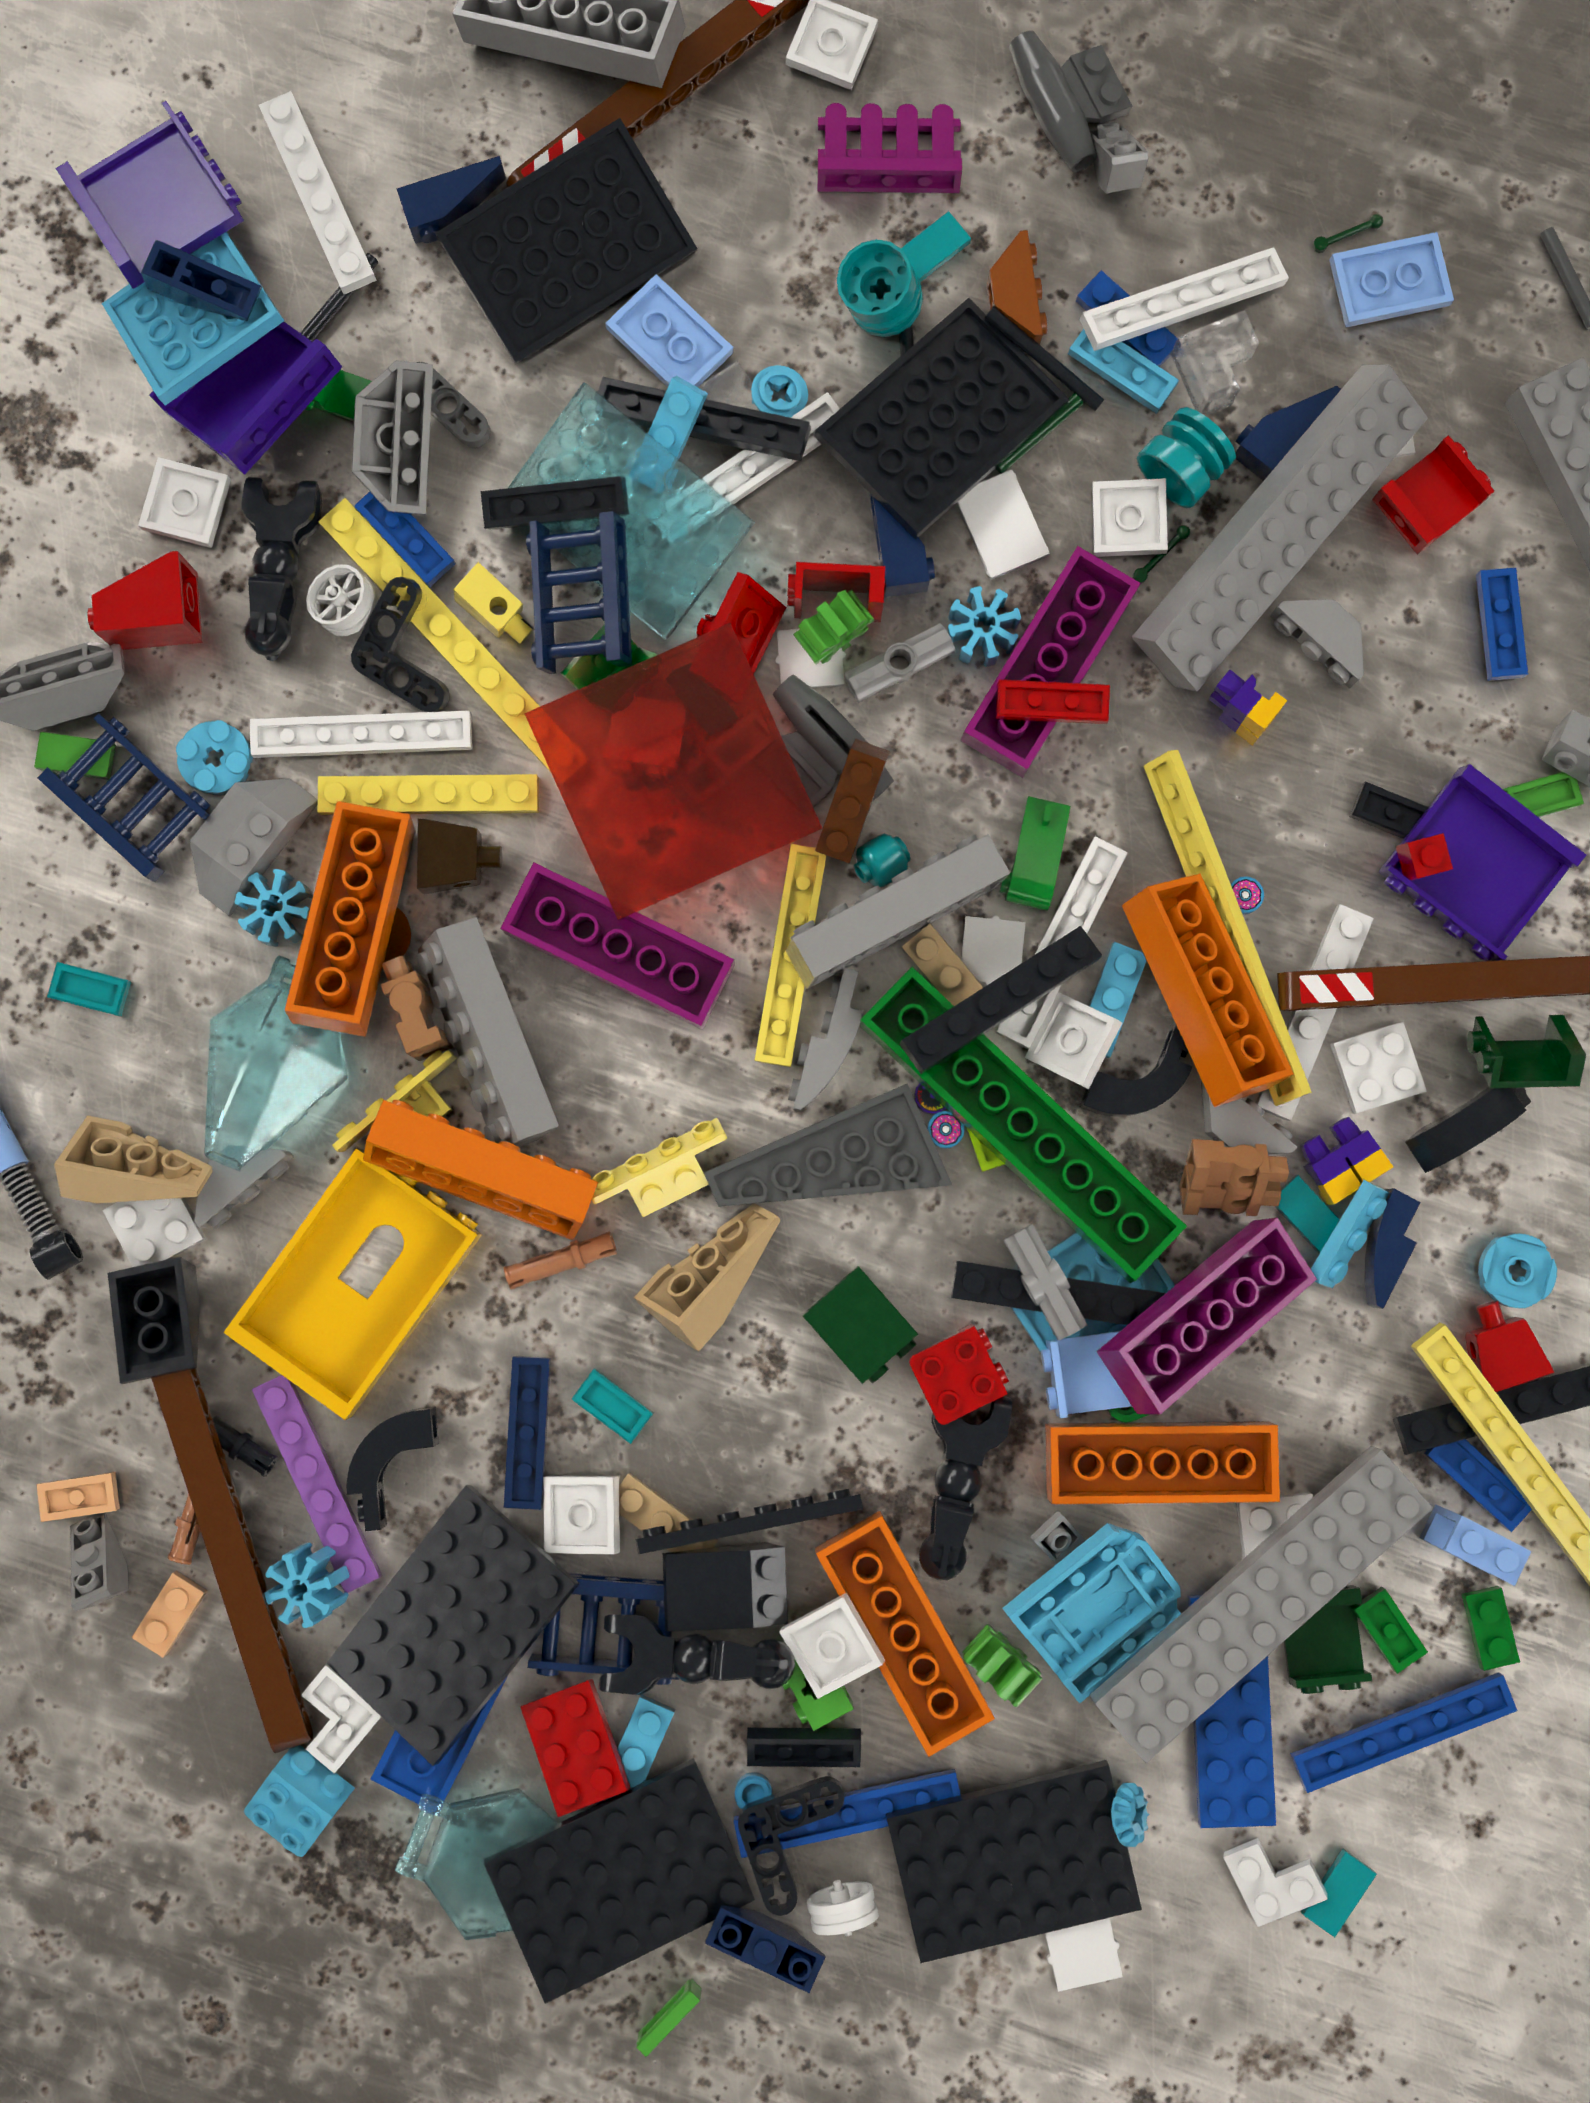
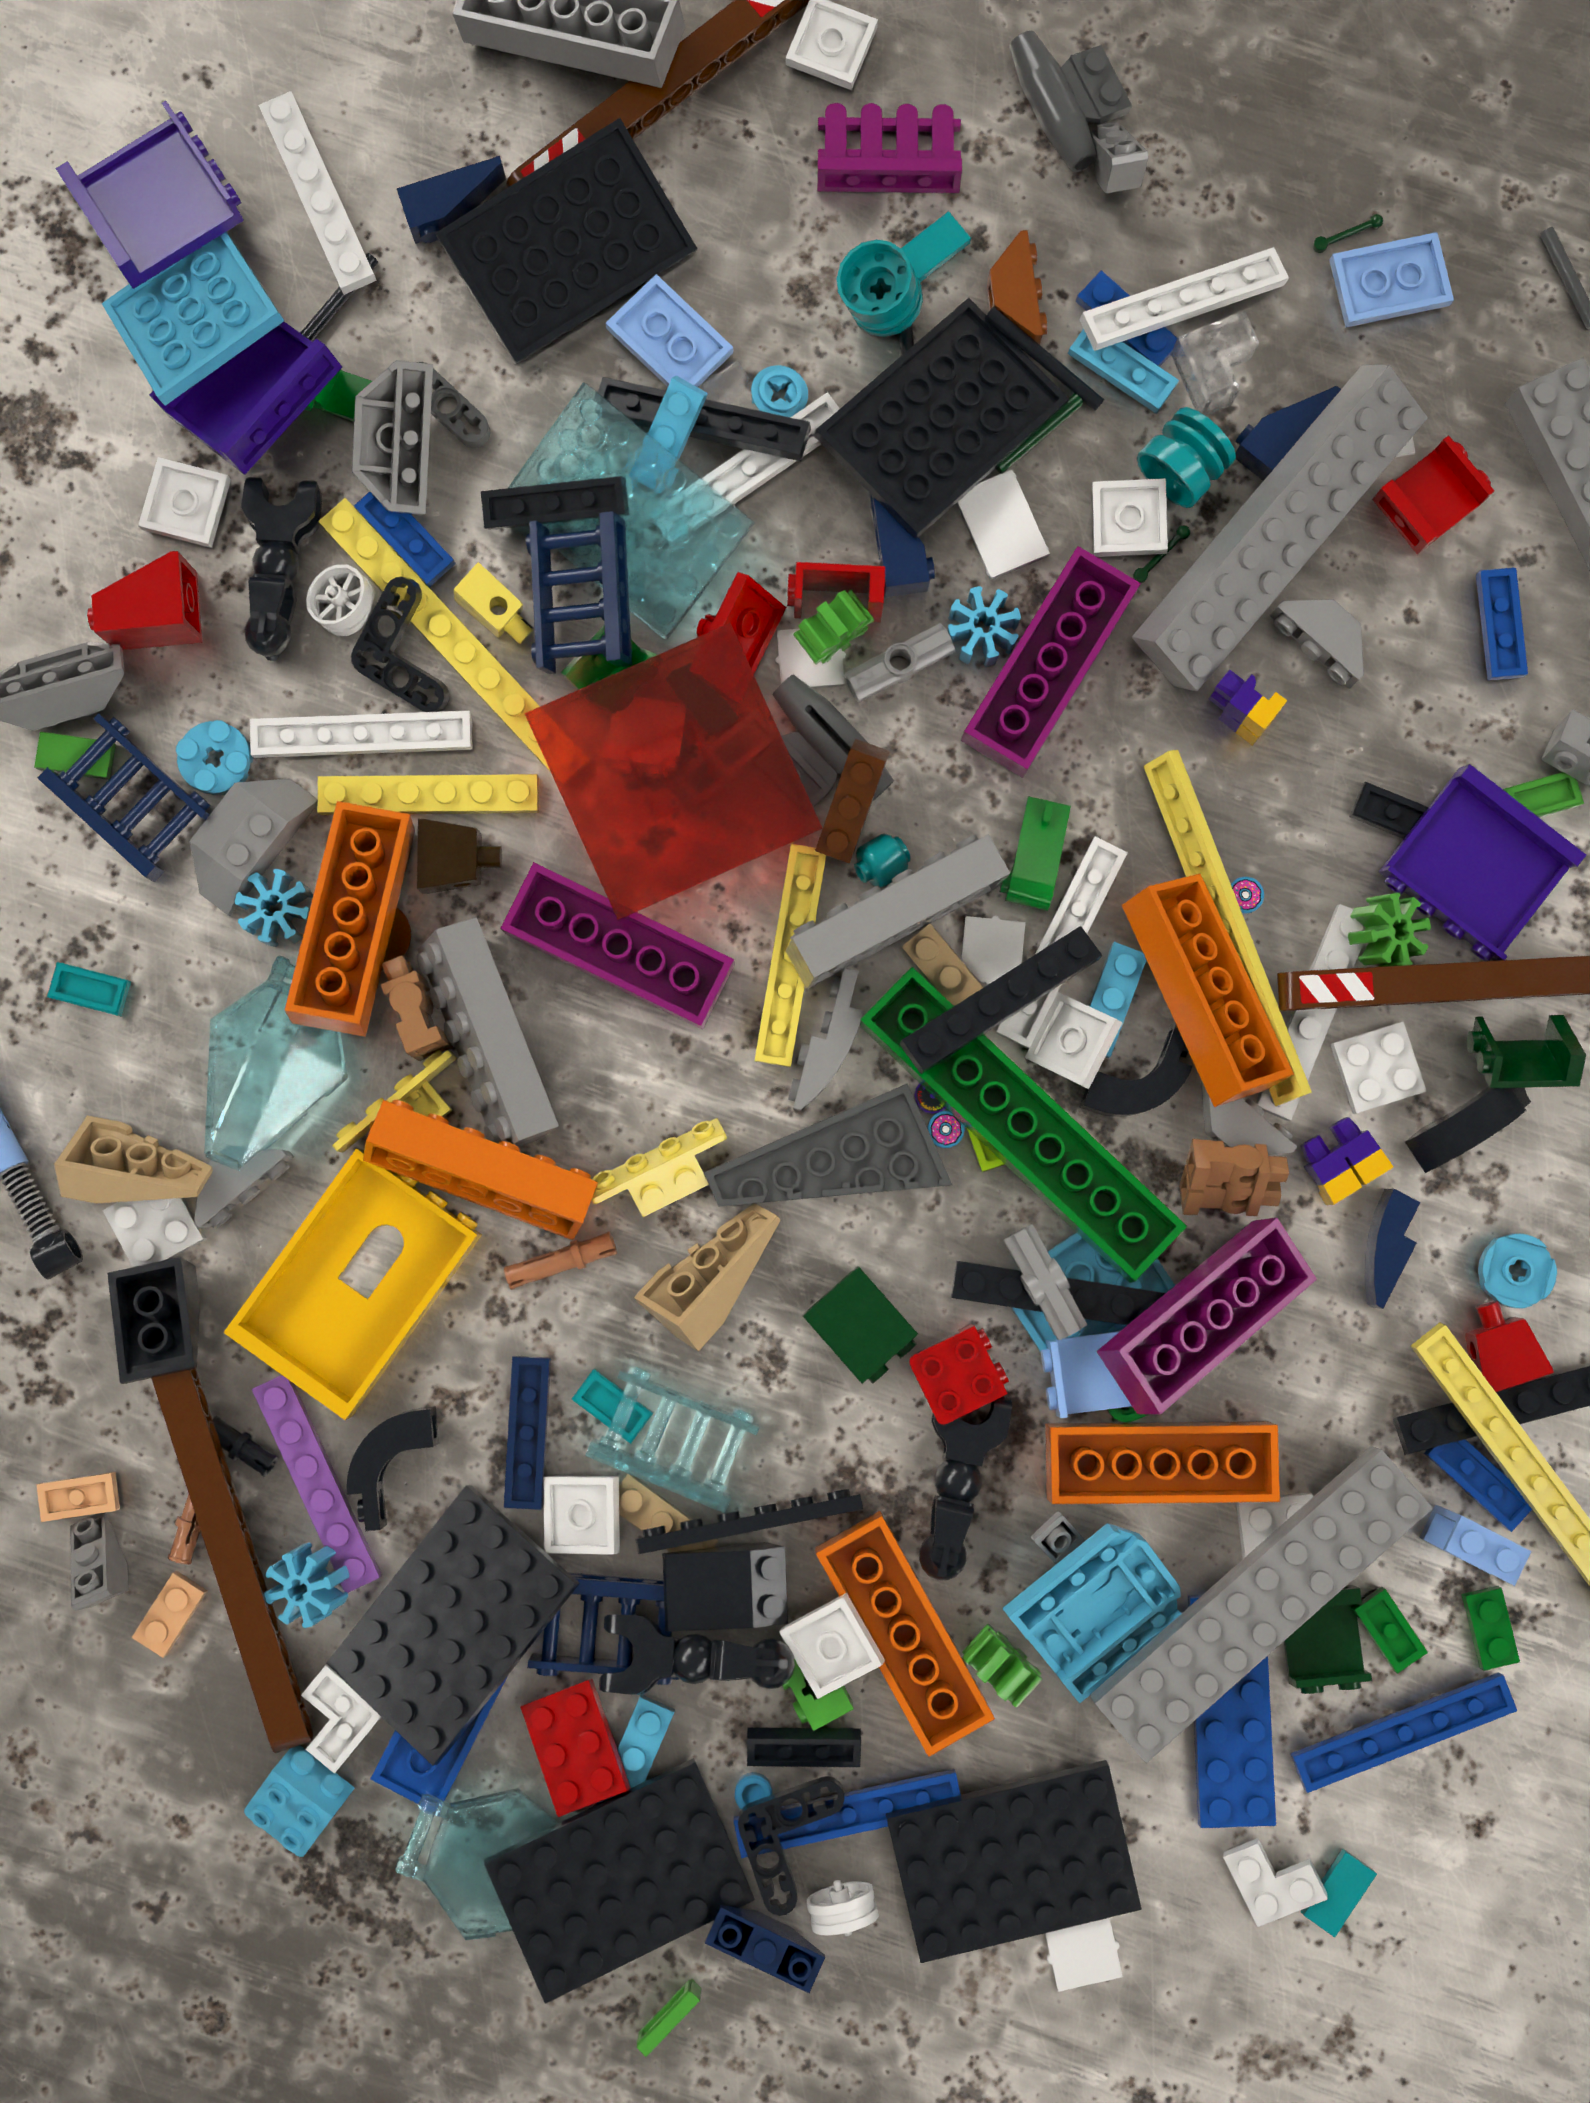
dark blue slope [141,239,262,321] -> none
red tile [996,679,1110,724] -> none
medium azure gear [1111,1783,1149,1847] -> none
teal tile [1275,1175,1340,1254] -> none
medium azure plate [1311,1180,1390,1288] -> none
red brick [1396,833,1453,880] -> none
none -> clear light blue fence [585,1366,759,1513]
none -> bright green gear [1348,892,1431,967]

